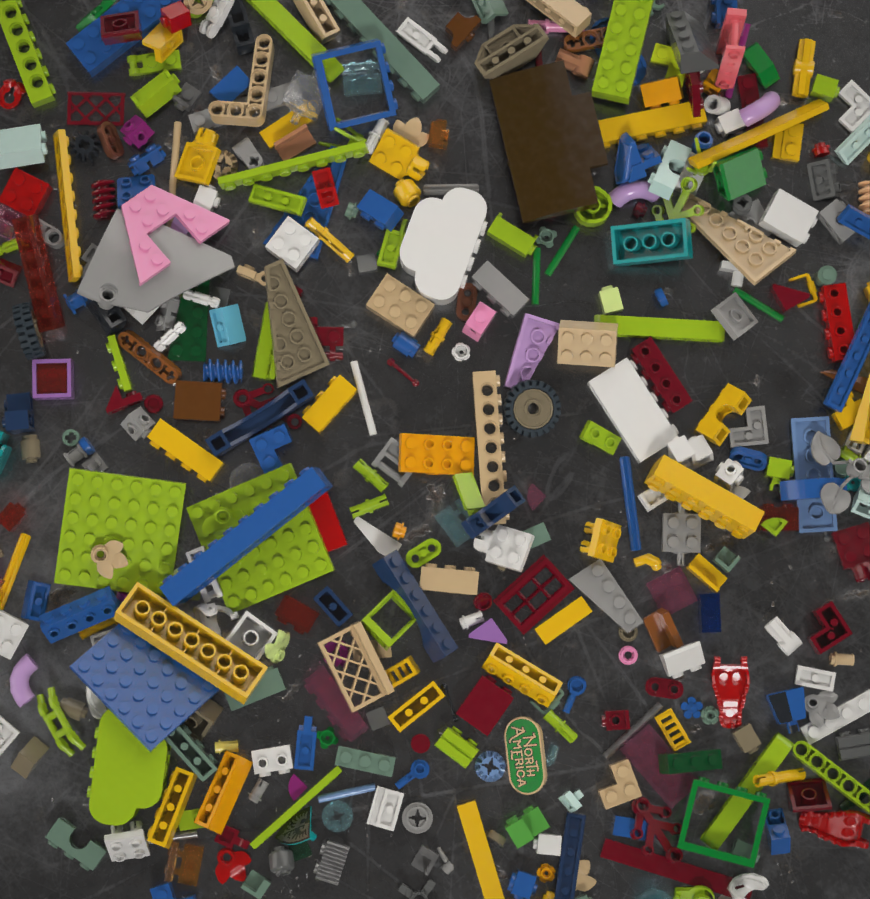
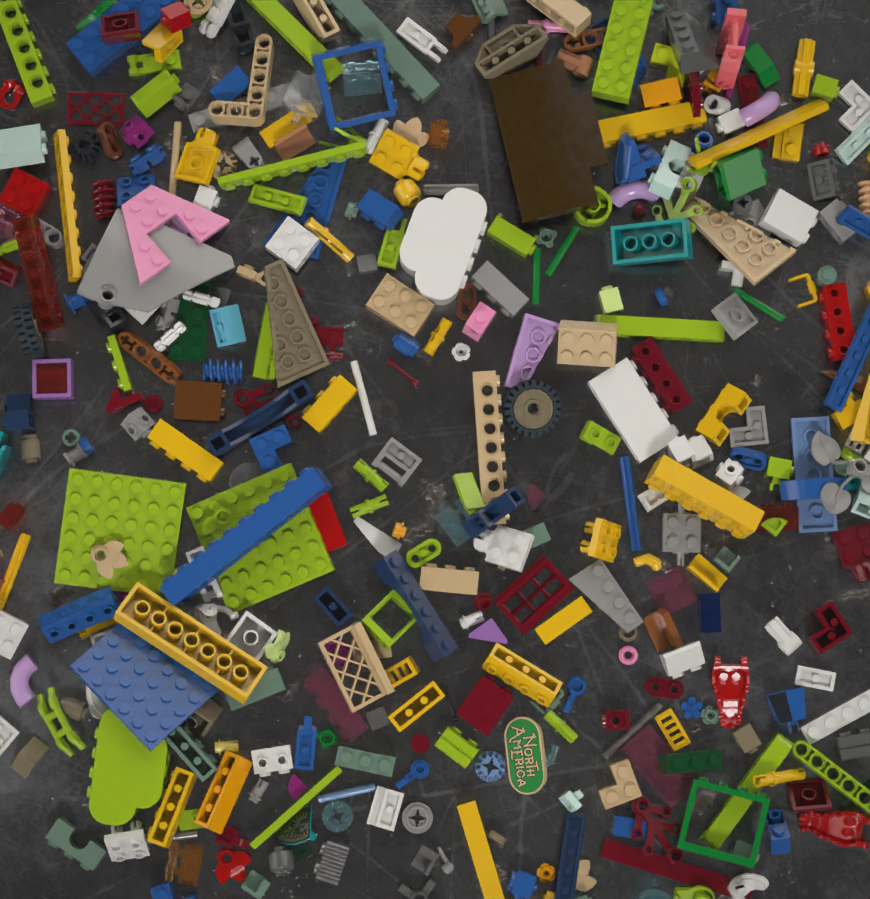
blue slope [21,580,51,621] -> none
light grey tile [81,453,109,472] -> none
clear red brick [275,594,320,635] -> none
red slope [311,167,340,209] -> none
light orange plate [398,433,475,475] -> none
bright green brick [504,805,550,849] -> none
white brick [533,833,562,856] -> none
dark red slope [770,284,810,313] -> none
light grey plate [805,691,840,728] -> none
tan pin [829,651,855,667] -> none

